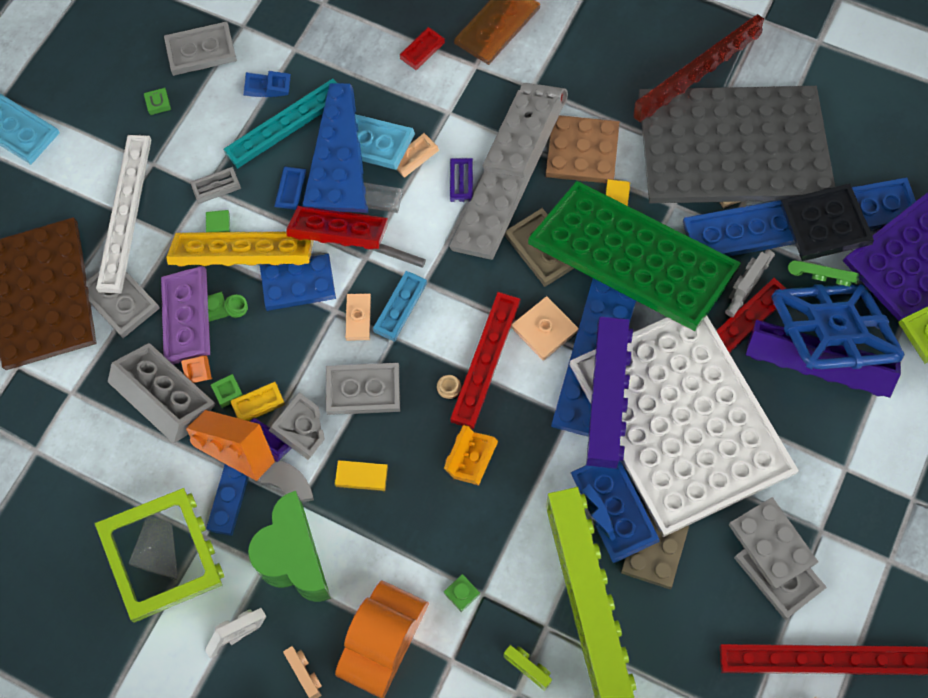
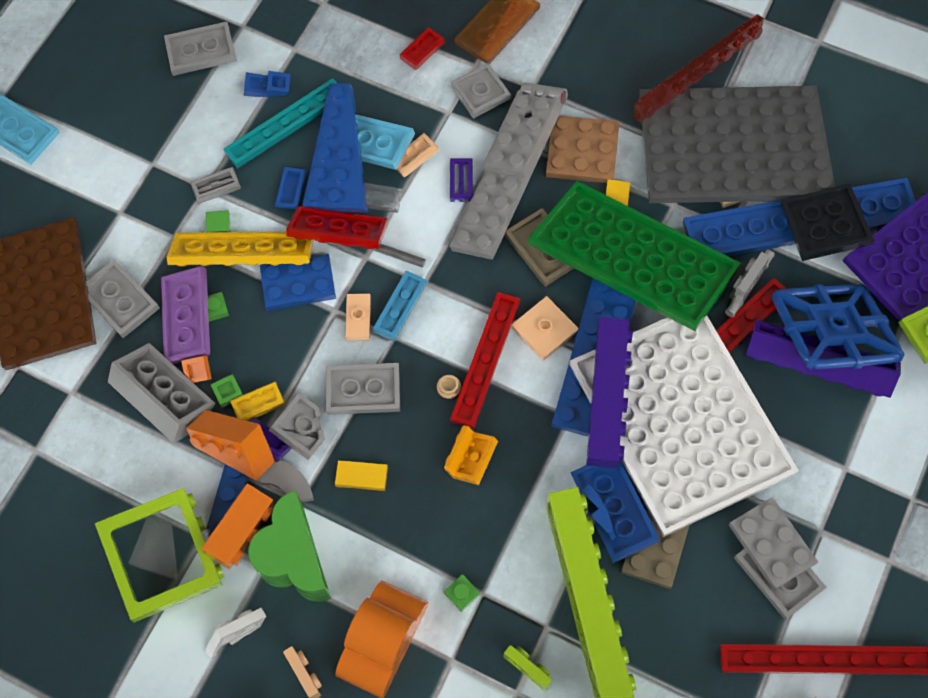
white tile [96,135,151,293] -> none
bright green tile [144,88,171,115] -> none
bright green plate [224,295,248,318] -> none
bright green plate [788,261,859,287] -> none
none -> orange wedge [202,483,274,570]
none -> light grey plate [451,63,511,119]

